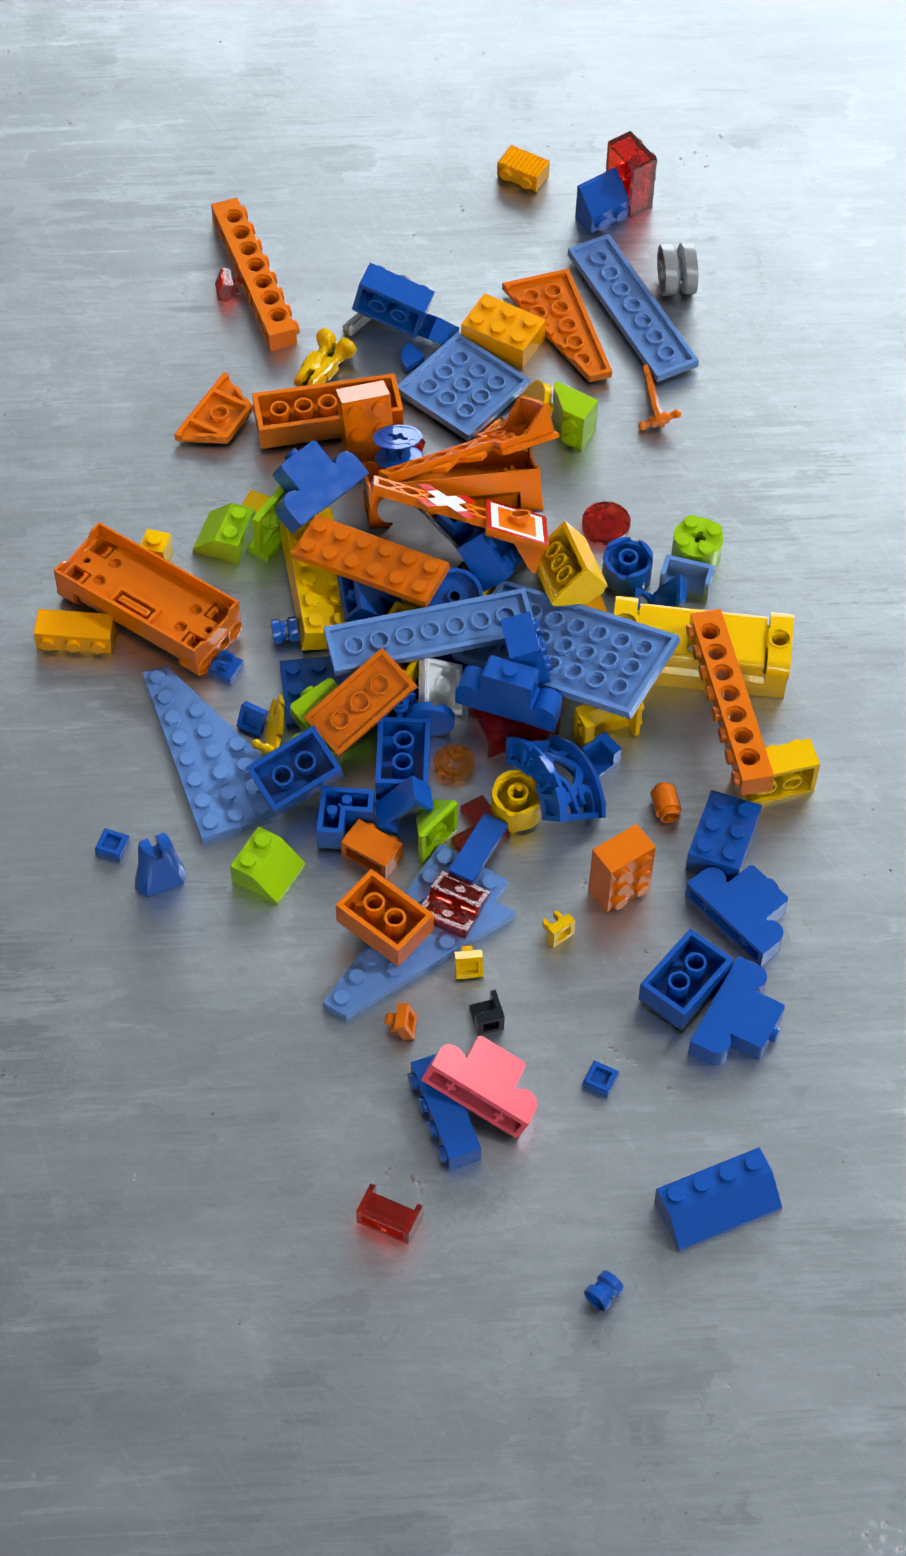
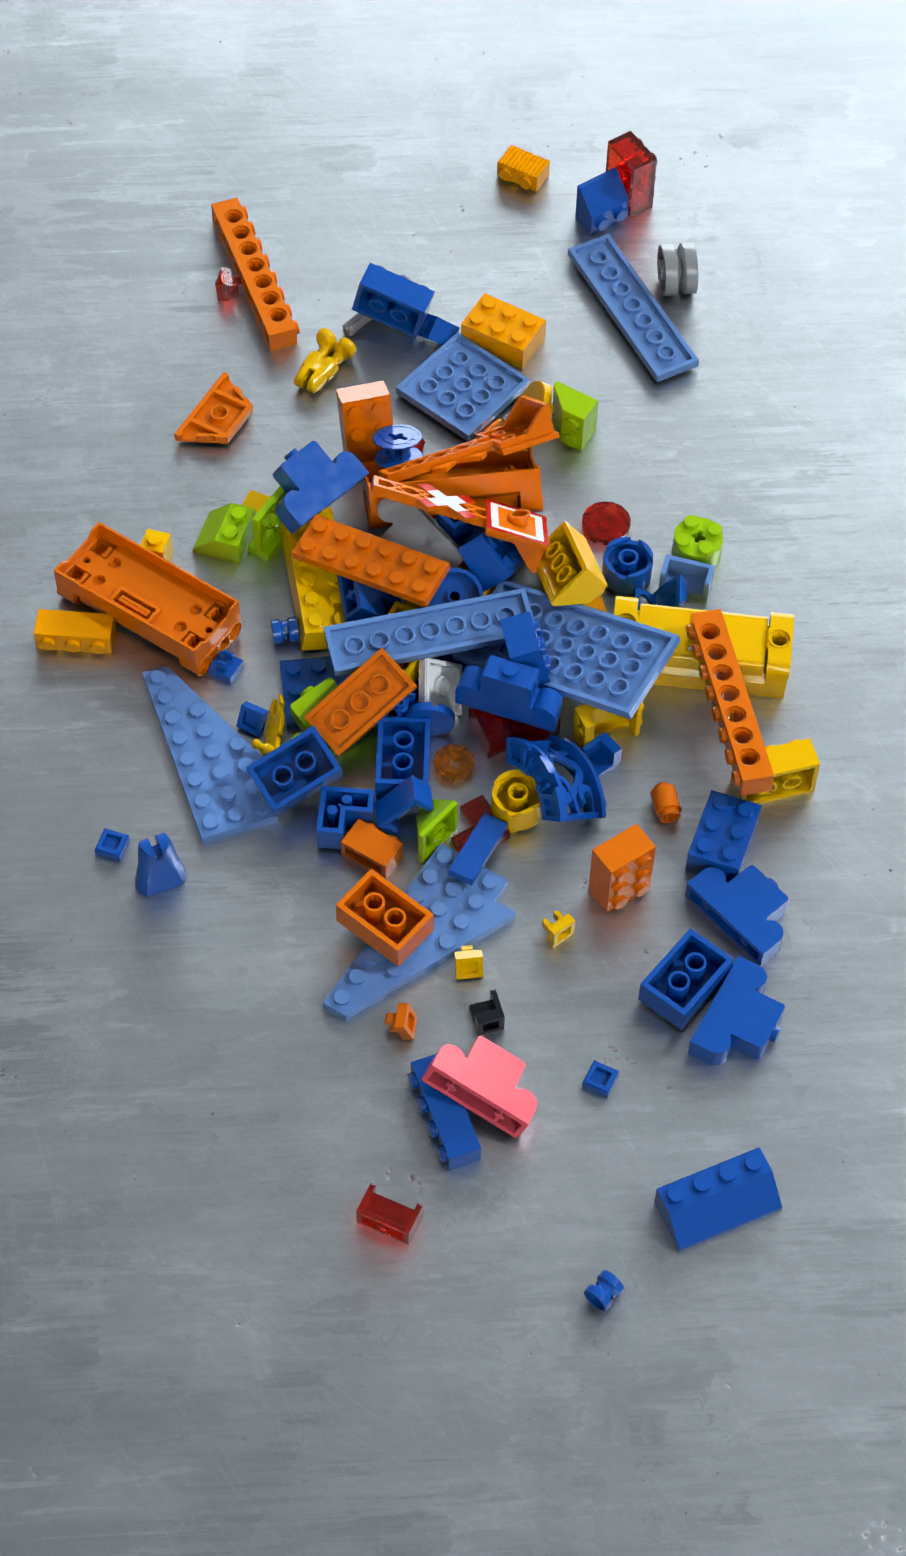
lime slope [230,826,305,905] -> none
orange brick [252,373,403,449] -> none
blue tile [401,342,425,373] -> none
clear red slope [422,871,490,939] -> none
orange wing [502,268,612,382] -> none
orange piece [638,364,682,430] -> none

